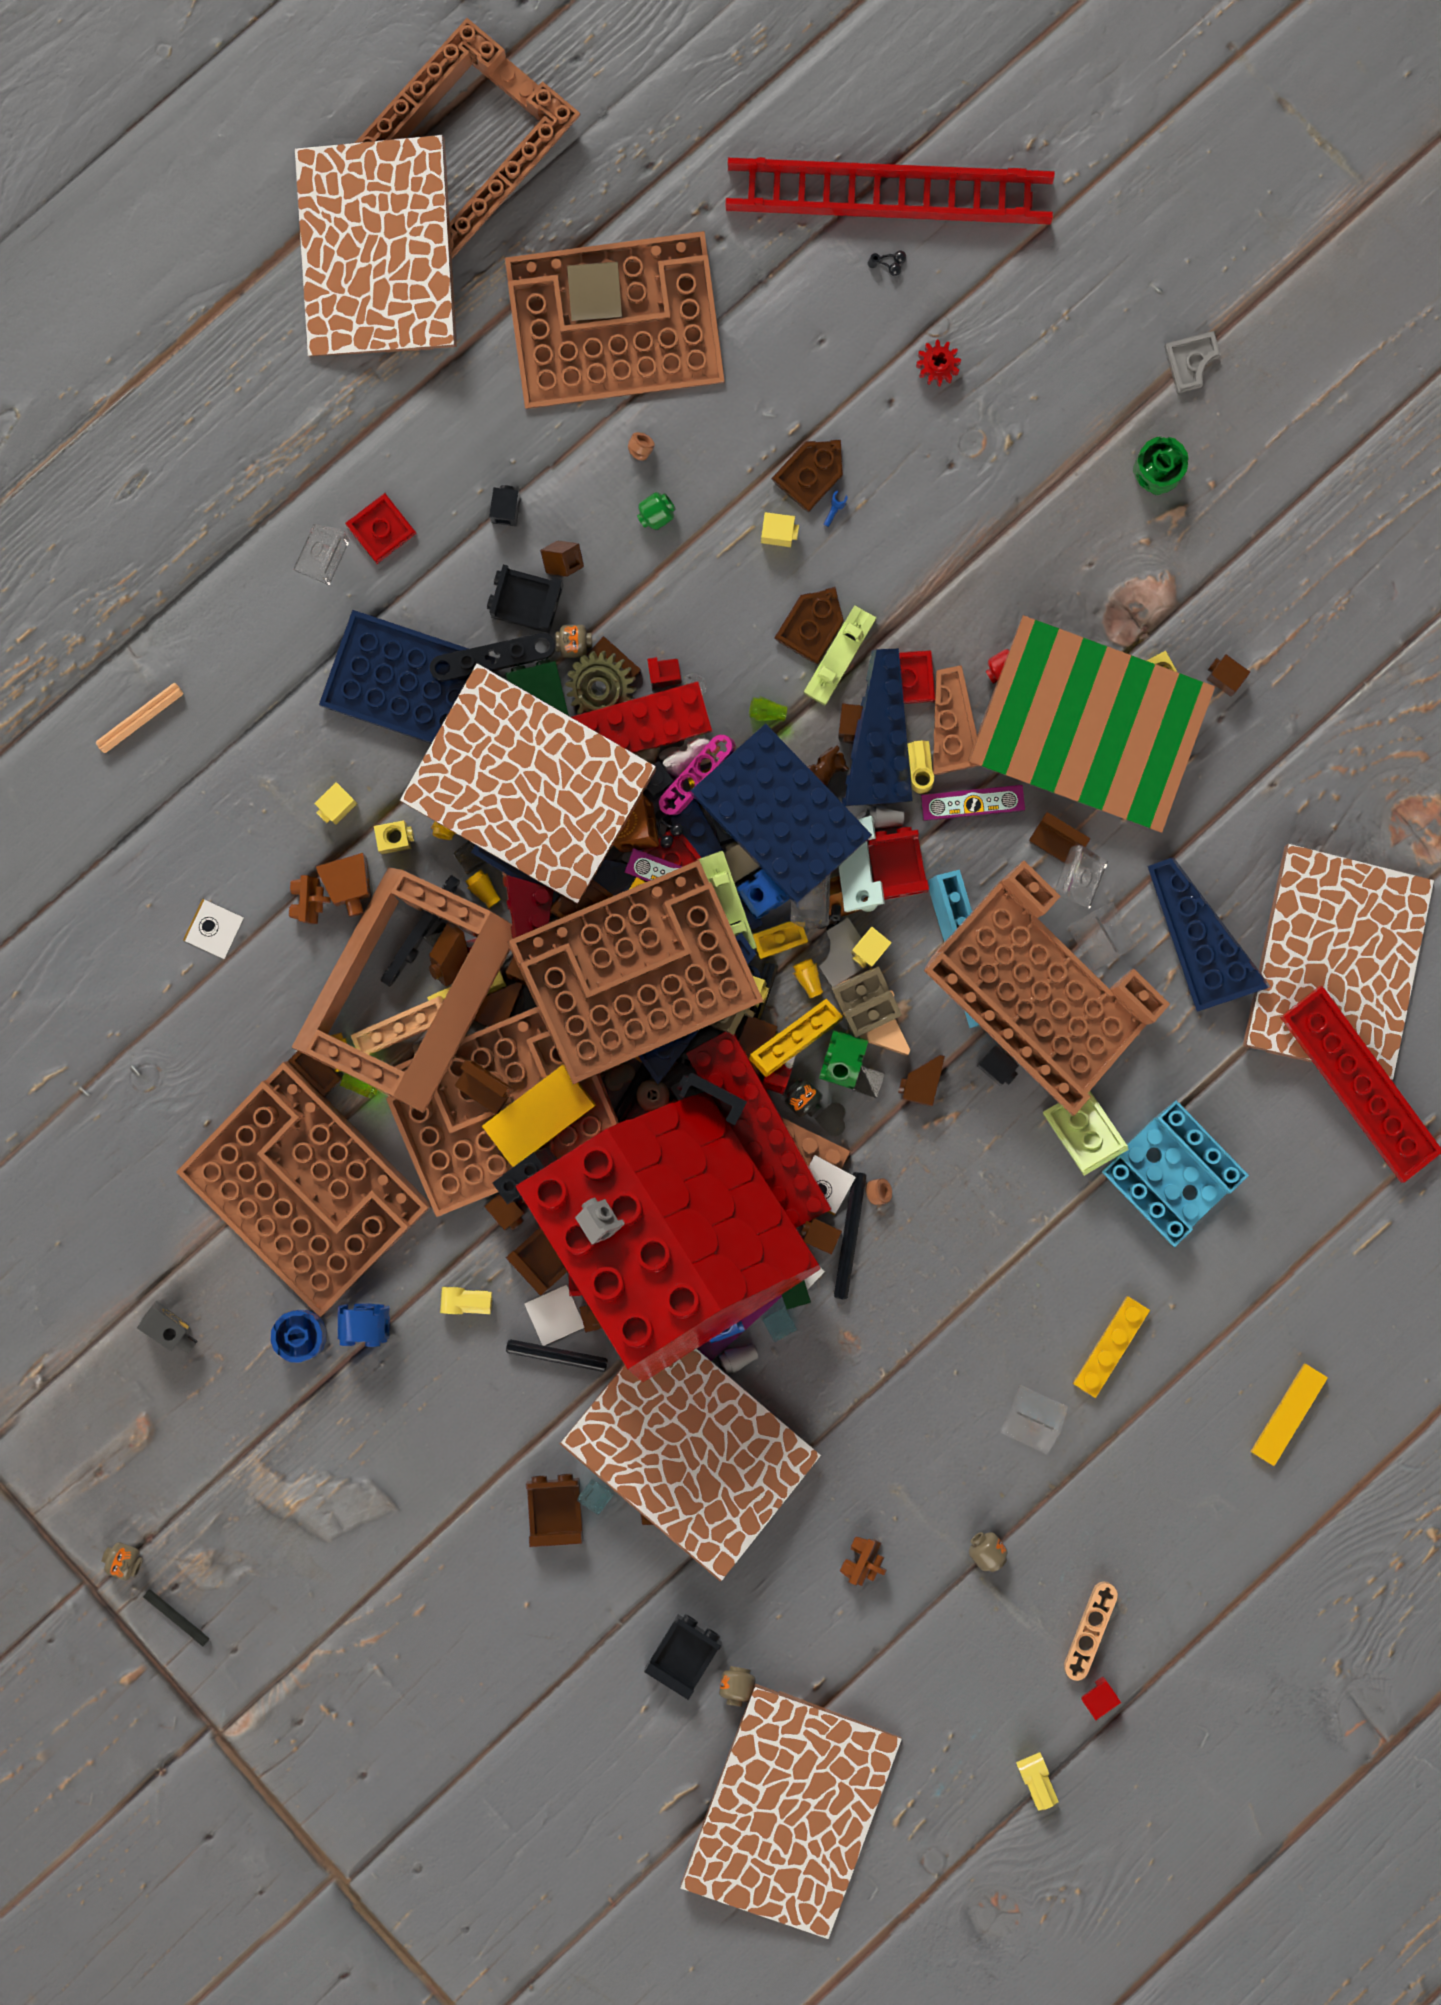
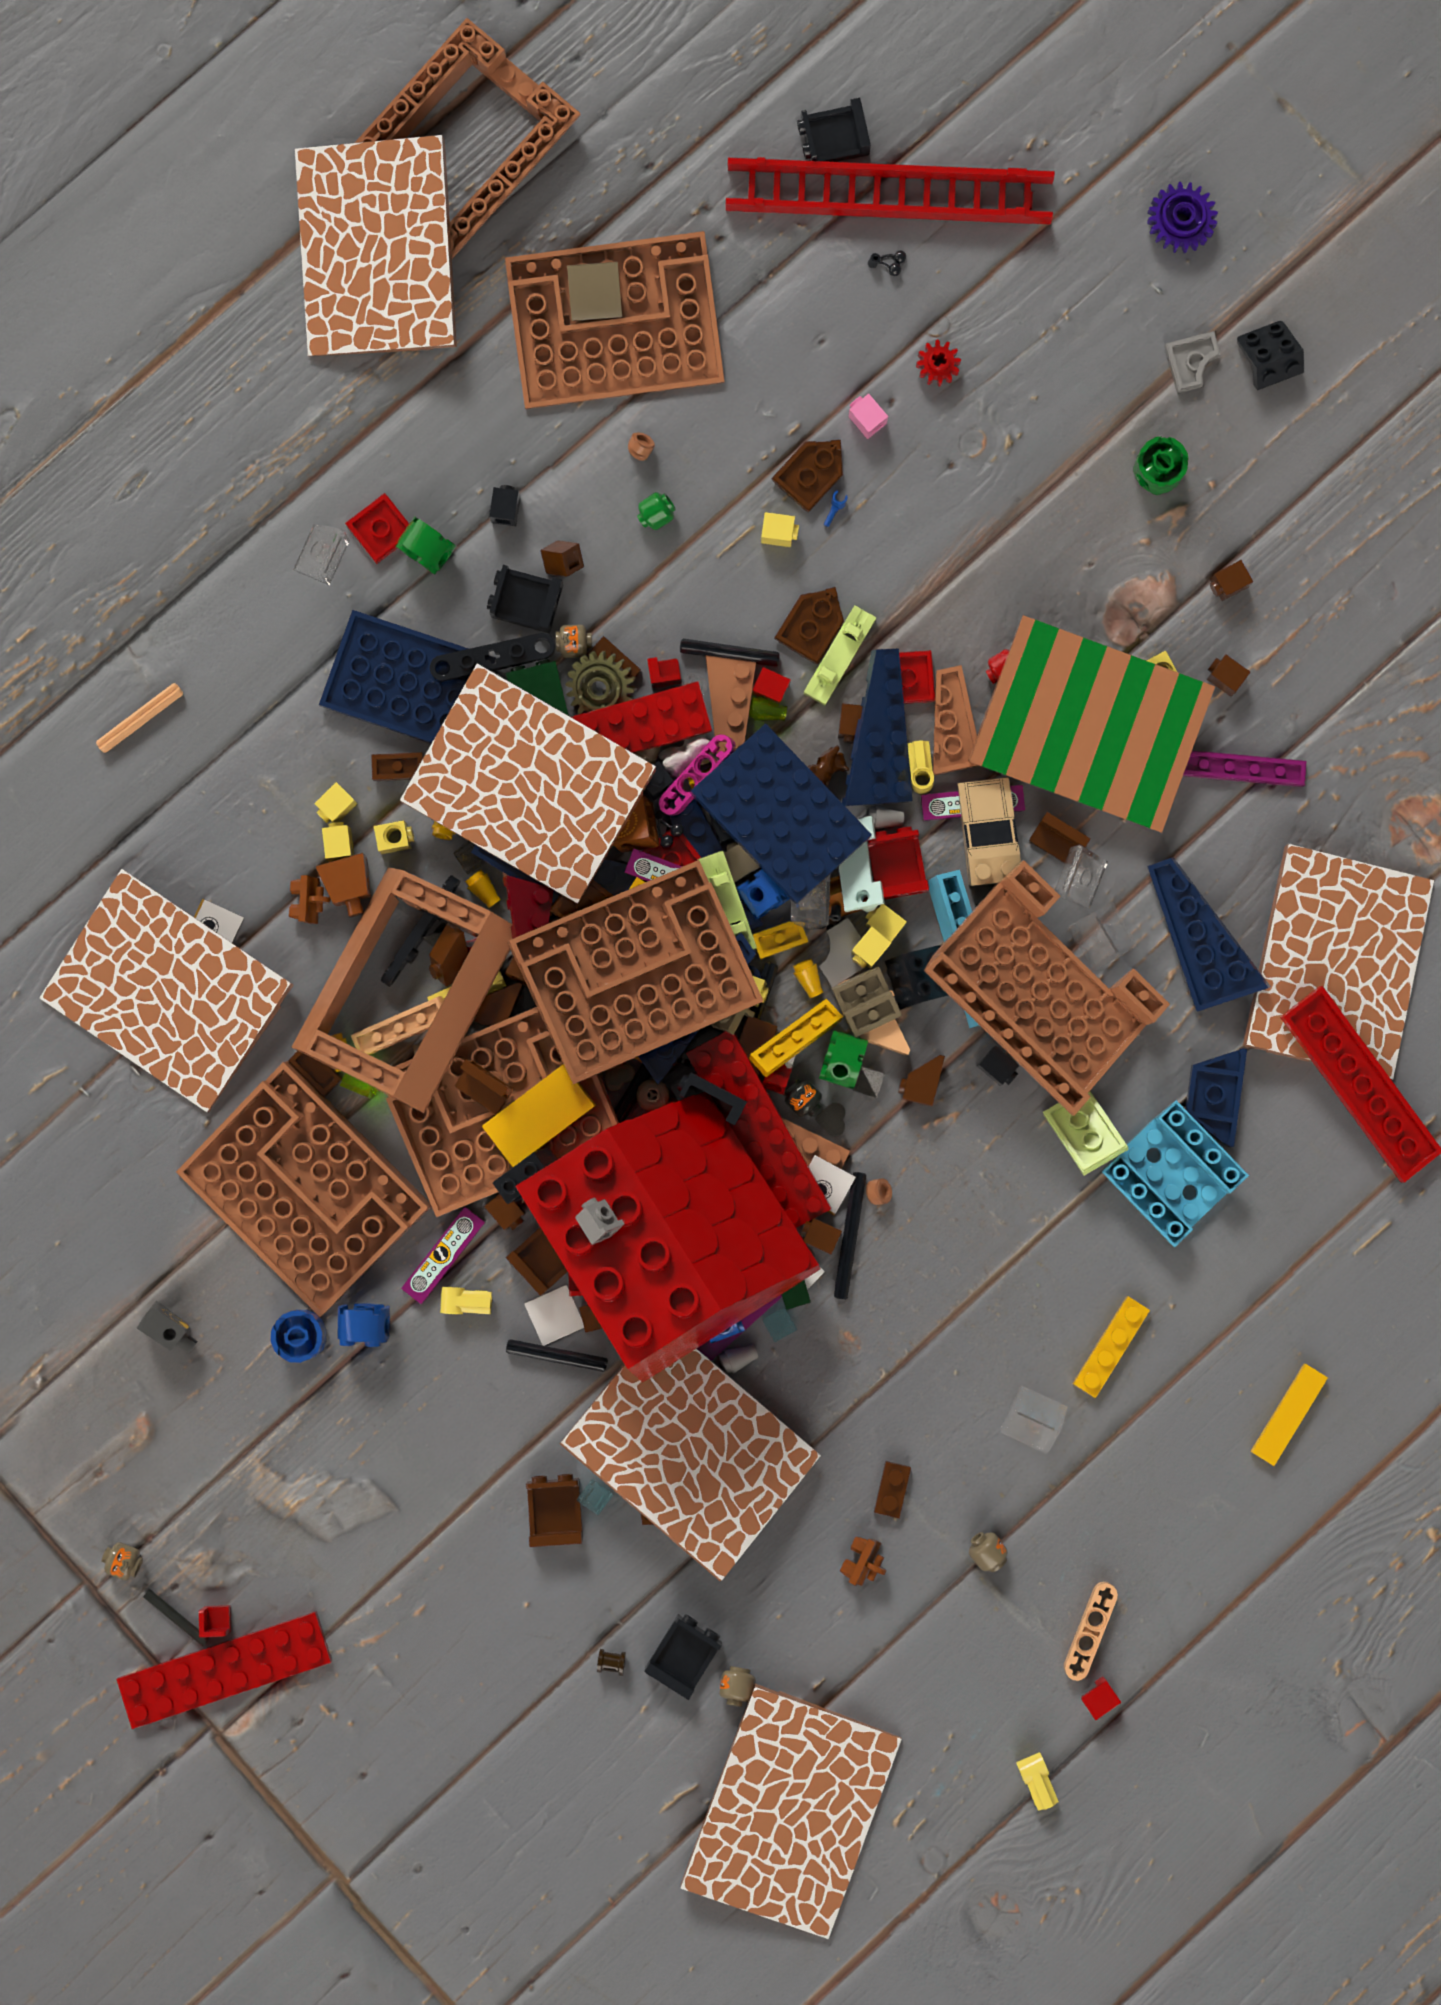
none -> nougat slope [40,869,293,1112]
none -> red plate [116,1611,332,1729]
none -> red panel [199,1605,231,1638]
none -> light yellow brick [322,822,354,862]
none -> reddish brown plate [371,752,424,781]
none -> green brick [396,517,457,575]
none -> tile [401,1207,486,1304]
none -> dark brown bush [597,1649,626,1676]
none -> black axle [680,638,780,667]
none -> nougat wing [706,655,756,759]
none -> red panel [752,667,791,703]
none -> black panel [797,98,871,162]
none -> bright pink brick [848,394,888,439]
none -> light yellow brick [865,904,907,942]
none -> reddish brown plate [874,1461,911,1519]
none -> black bracket [885,945,949,1010]
none -> tan slope [957,778,1021,886]
none -> dark purple gear [1147,182,1218,253]
none -> magenta tile [1183,750,1307,787]
none -> dark blue wing [1185,1048,1247,1147]
none -> reddish brown brick [1210,560,1253,601]
none -> black bracket [1237,321,1304,391]

